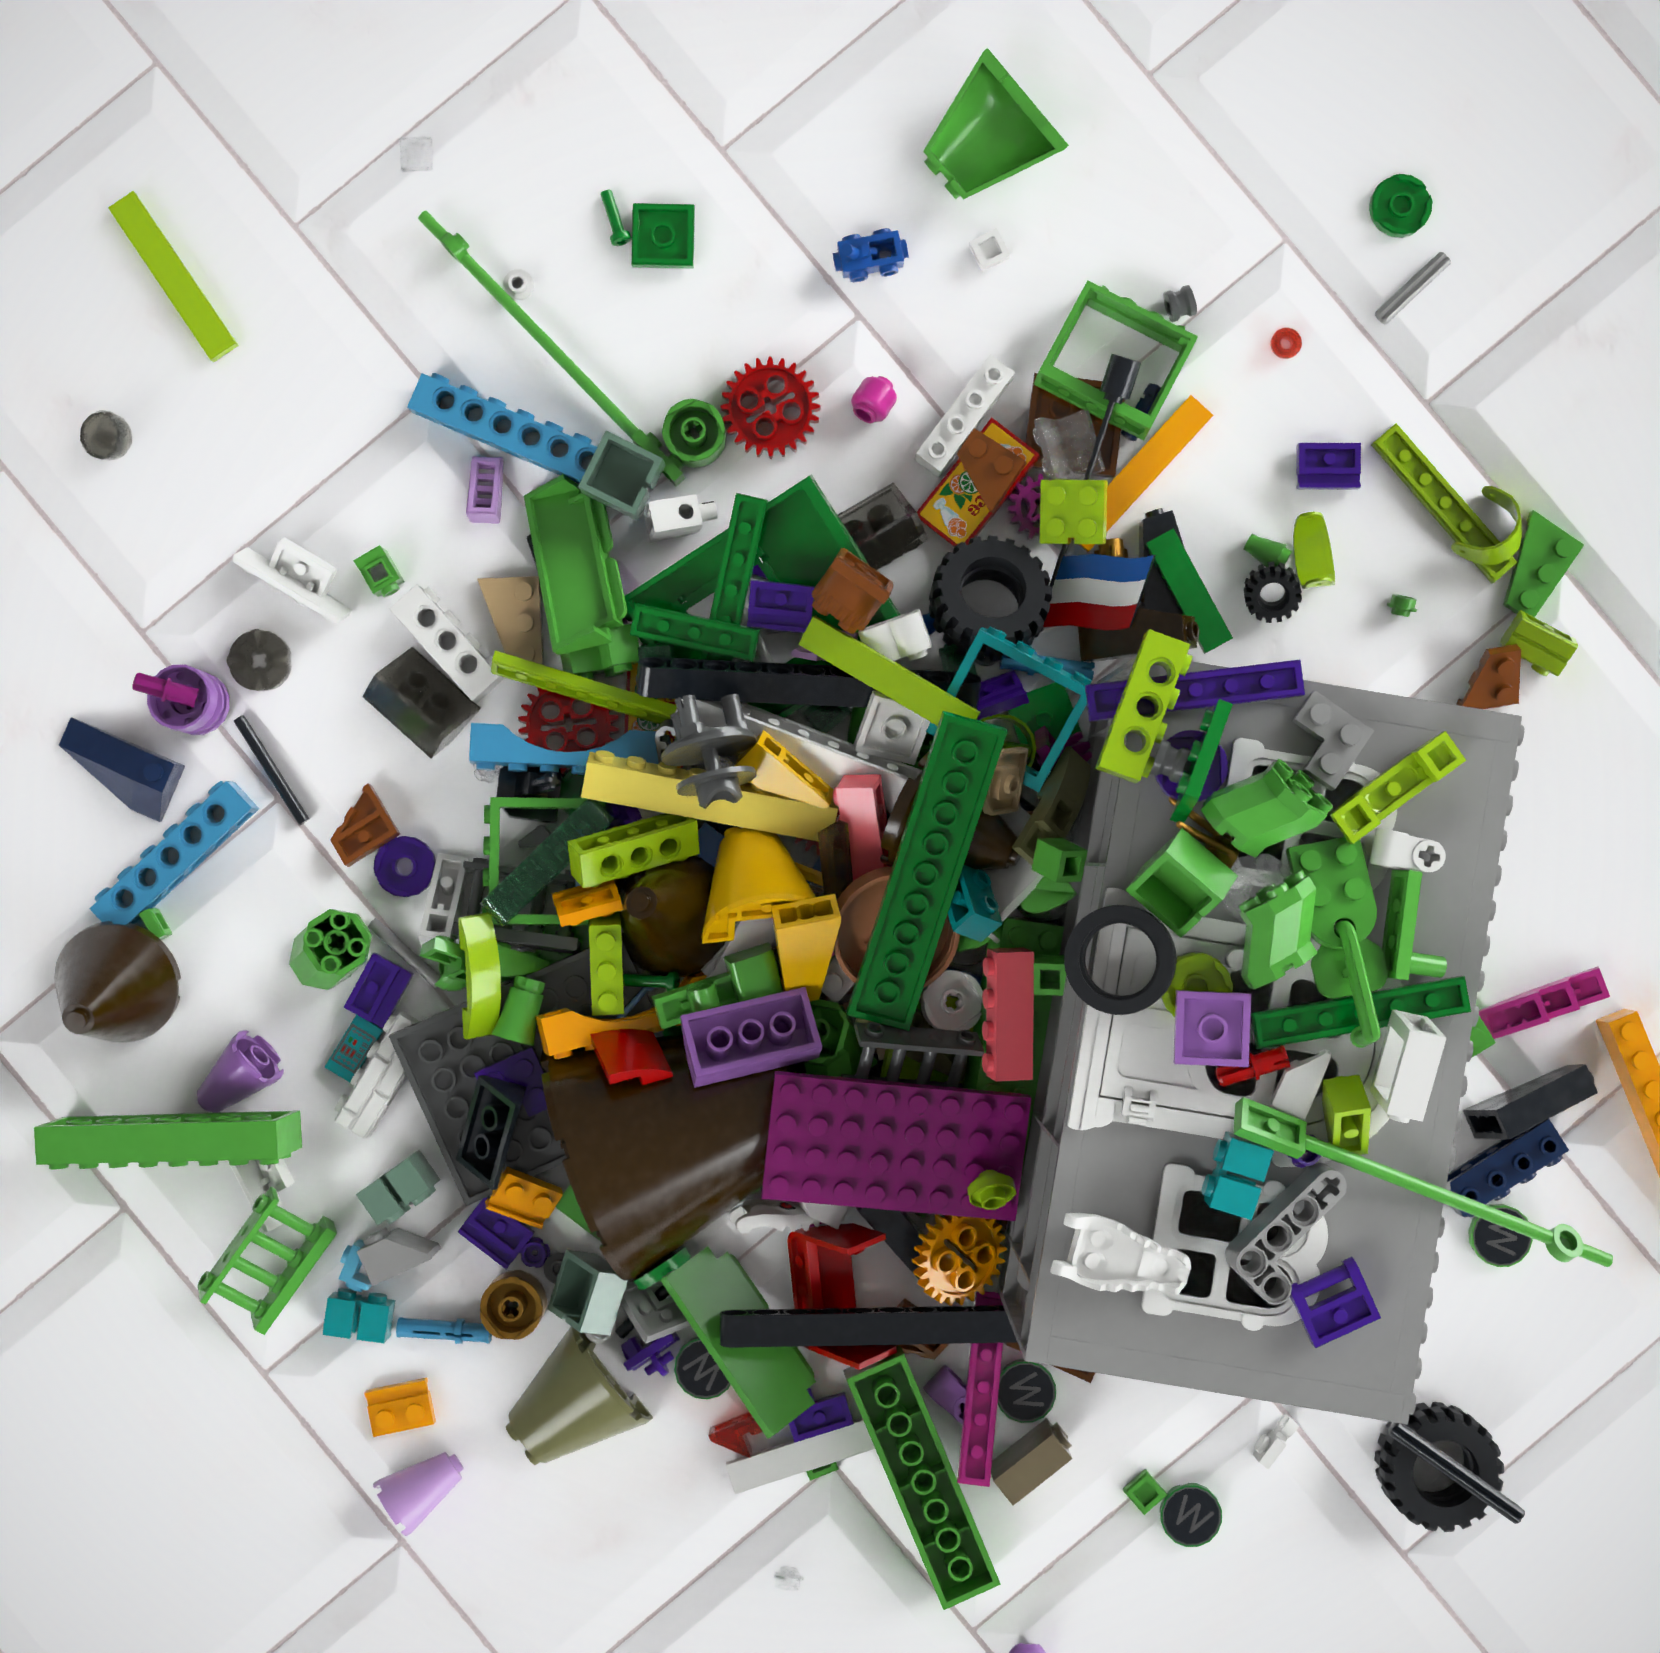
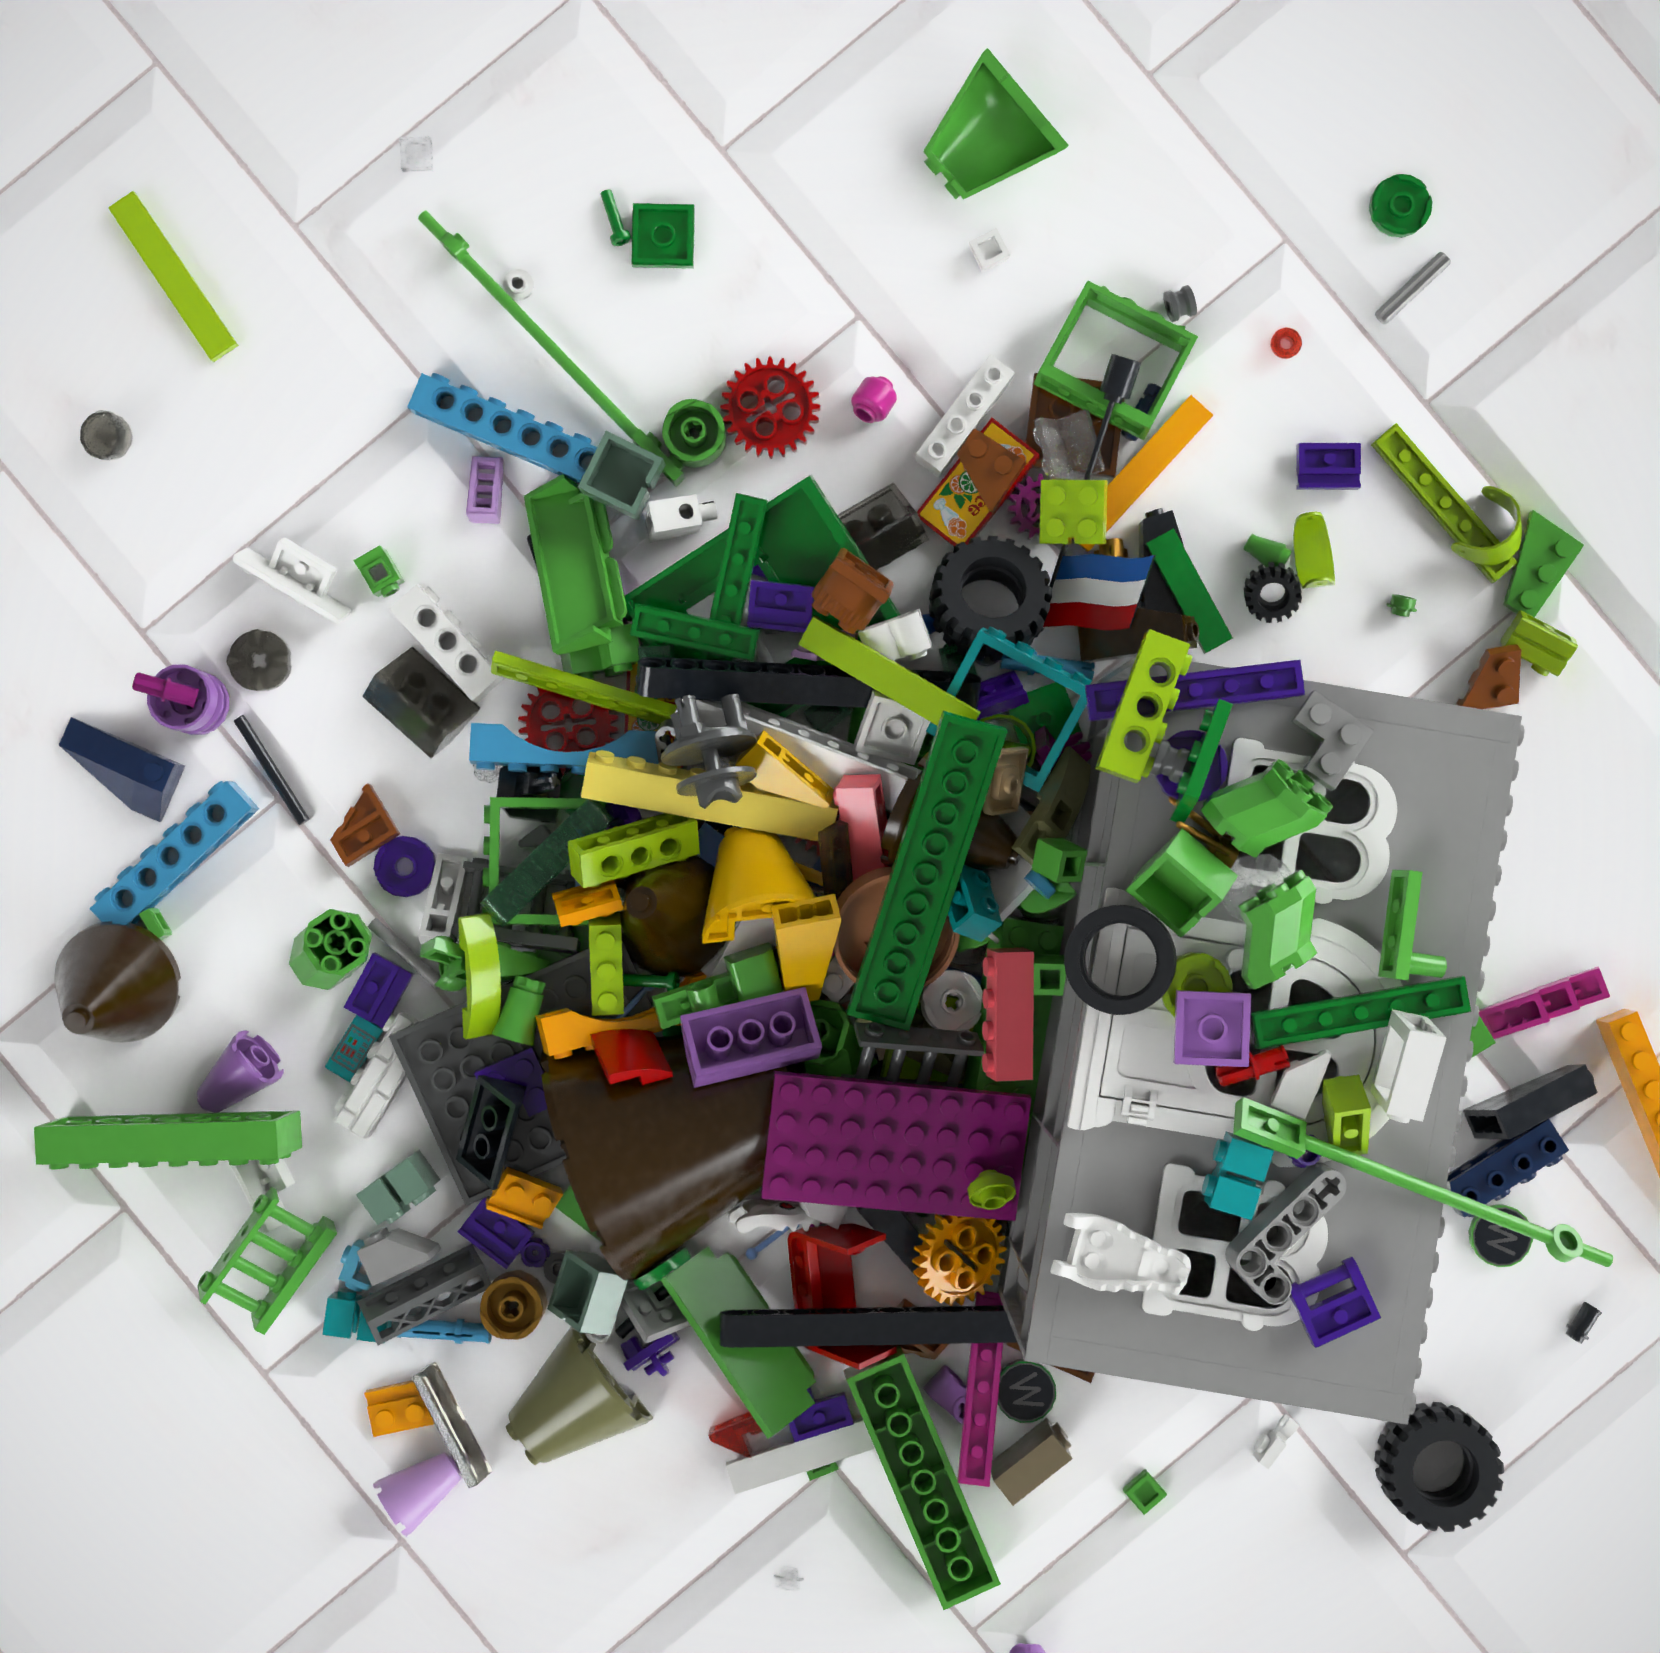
tan wing [477,576,544,665] -> none
black tile [674,1337,731,1400] -> none
blue brick [832,228,909,283] -> none
black tile [1159,1483,1222,1547] -> none
bright green plate [1285,837,1388,1048] -> none
lime slope [1330,731,1466,844] -> none
white piece [1369,828,1446,872] -> none
black axle [1388,1422,1525,1524] -> none
none -> dark grey fence [357,1244,491,1345]
none -> clear smoke tile [411,1361,493,1489]
none -> medium blue hinge [746,1224,800,1260]
none -> dark azure tile [1024,870,1056,899]
none -> black pin [1565,1302,1602,1344]

